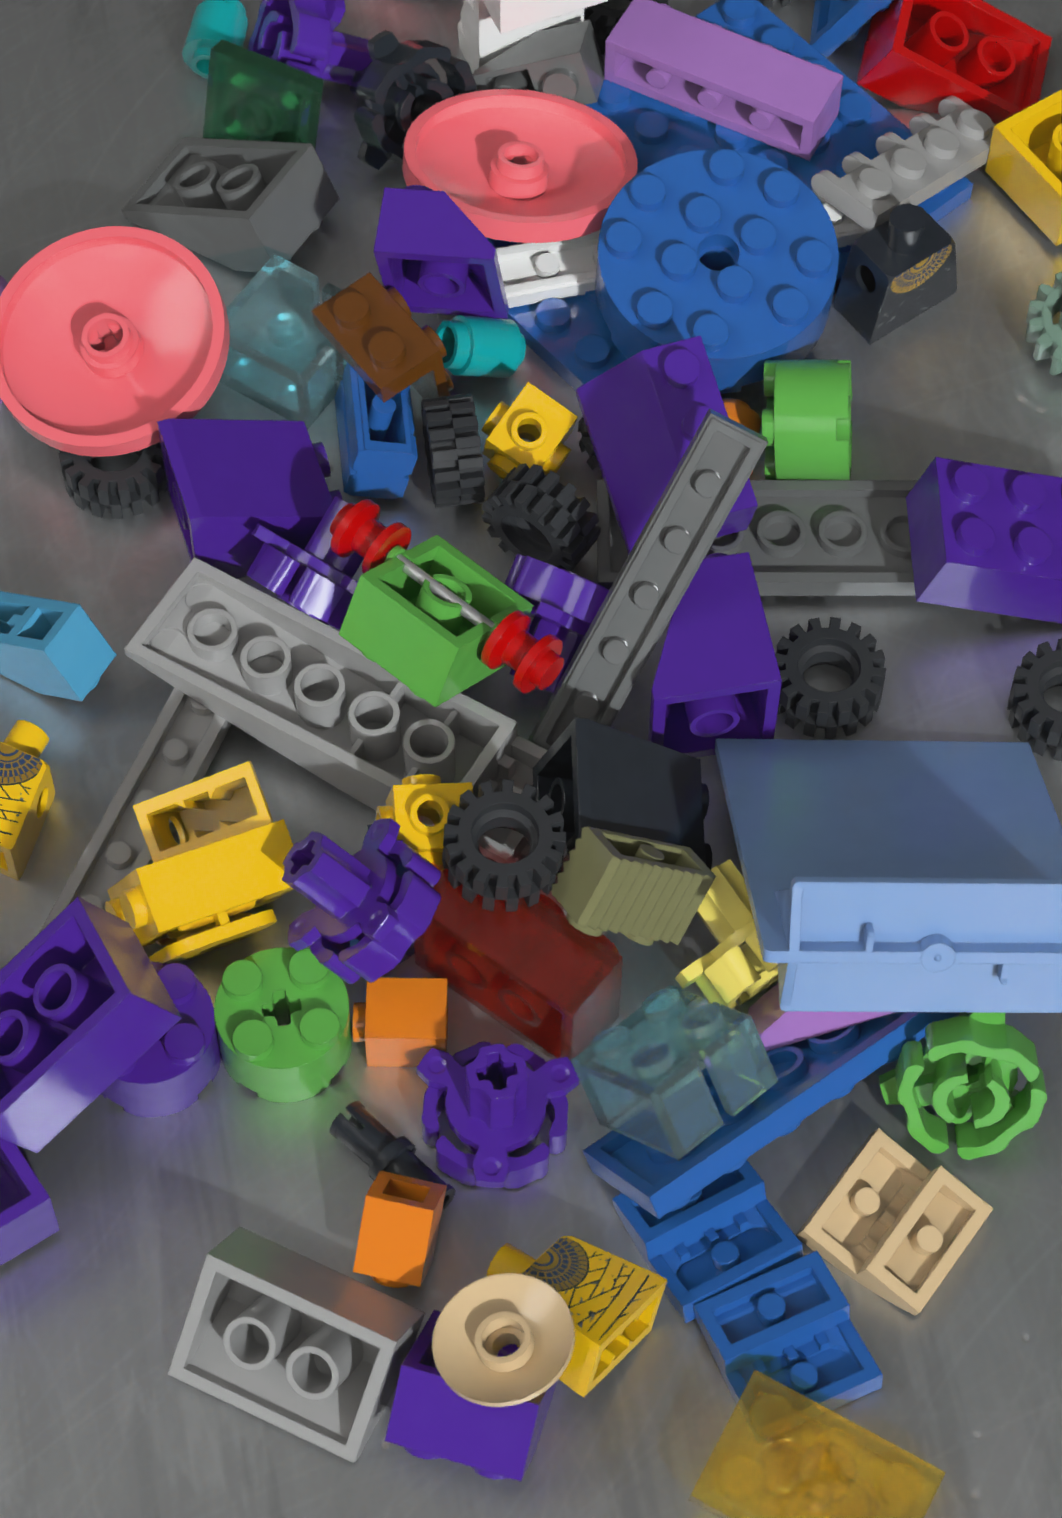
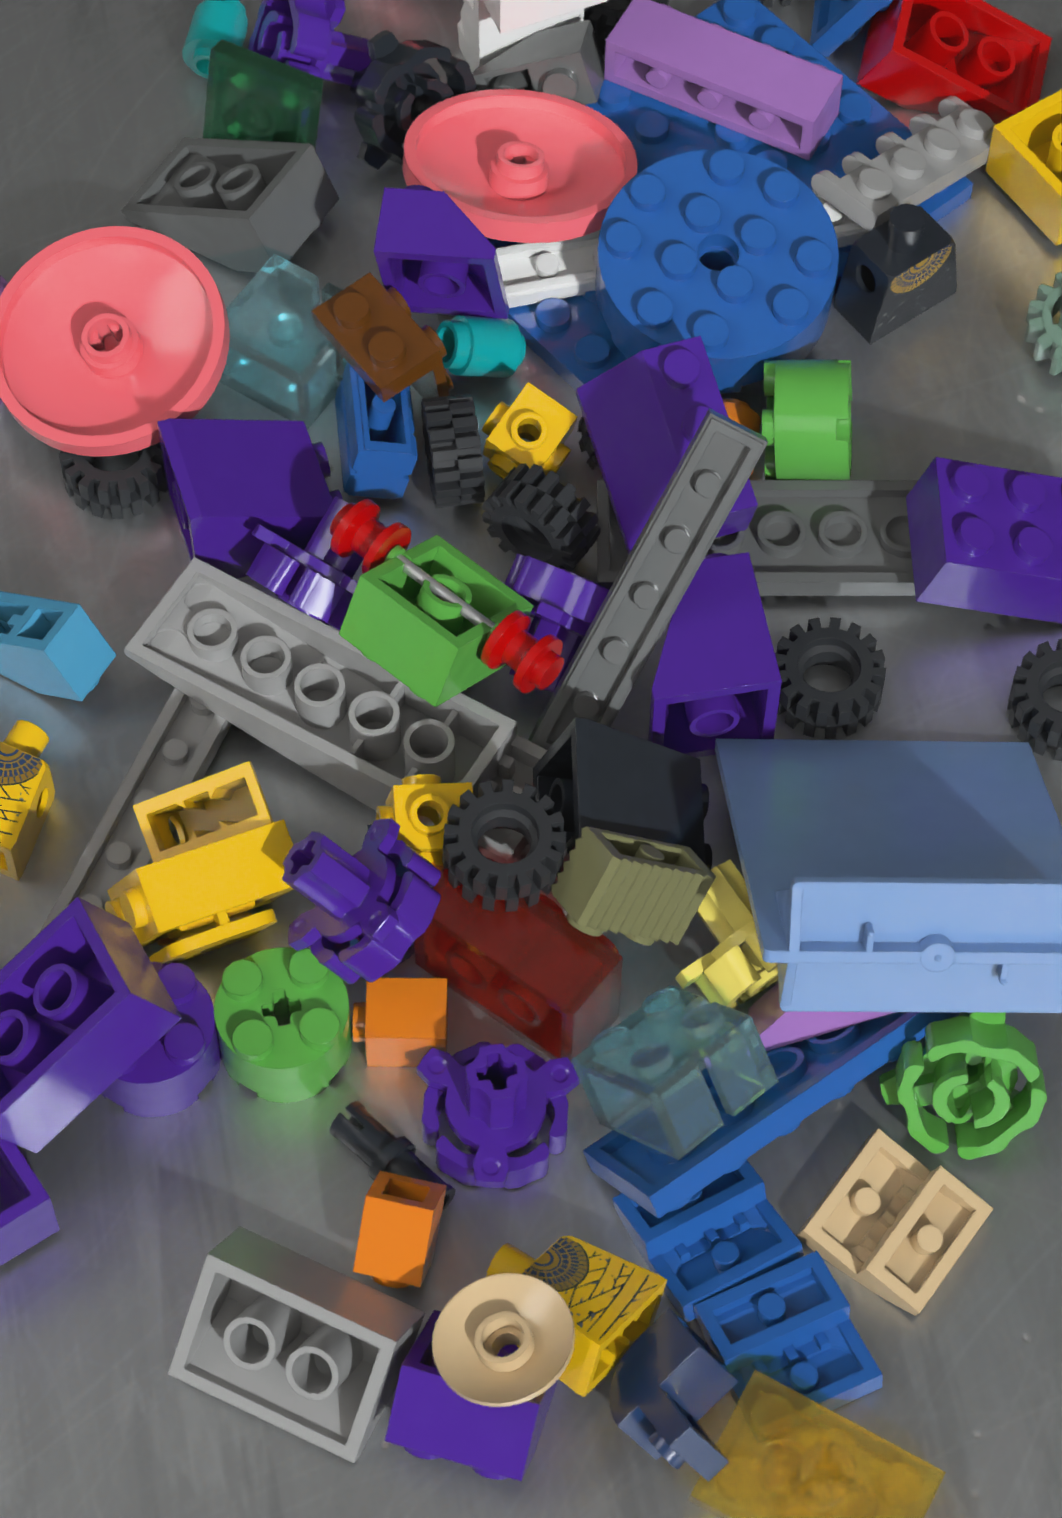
none -> dark blue brick [609,1308,738,1482]

